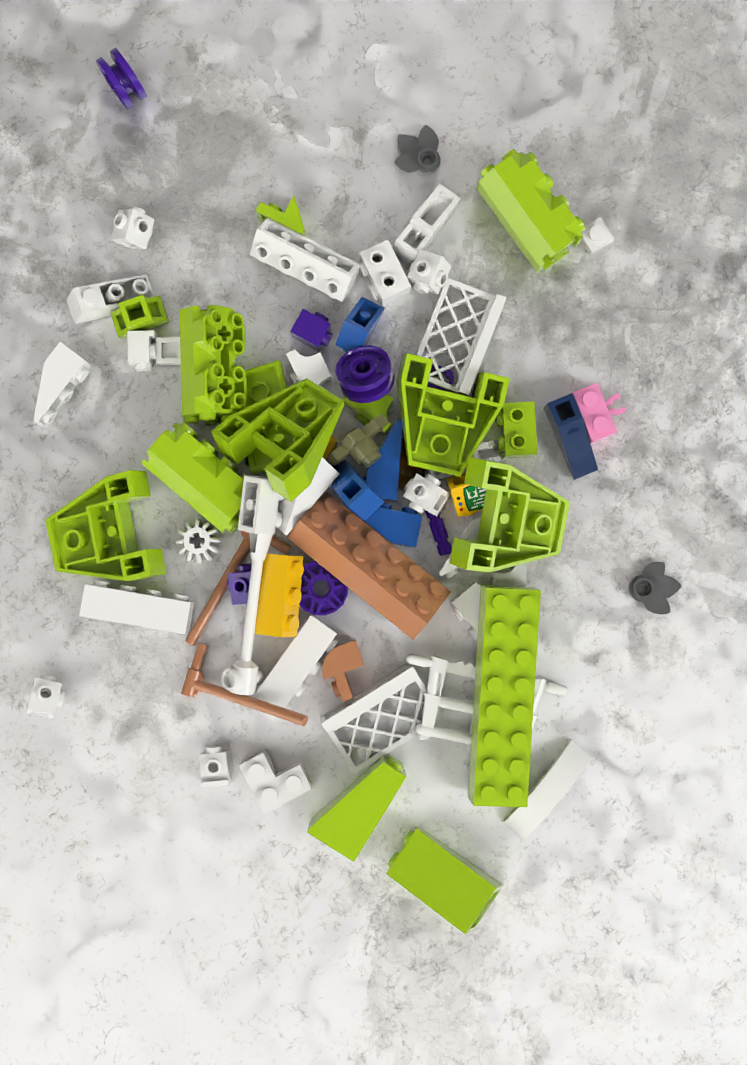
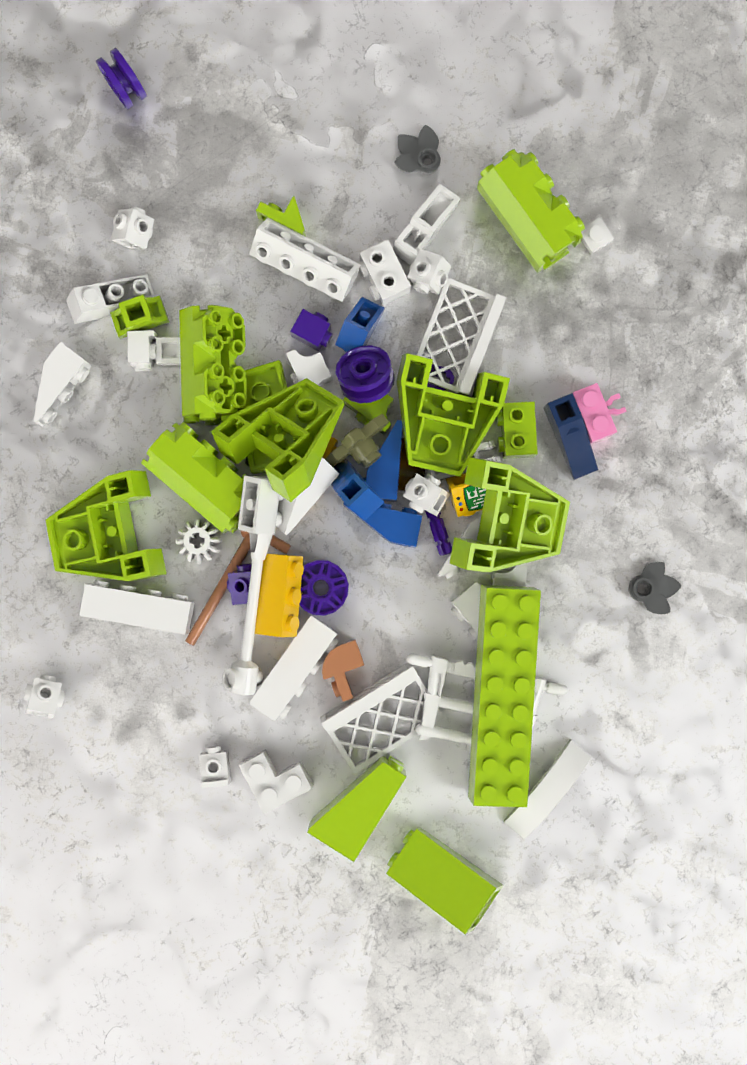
nougat bar [181,643,308,726] -> none
nougat brick [288,492,451,640] -> none

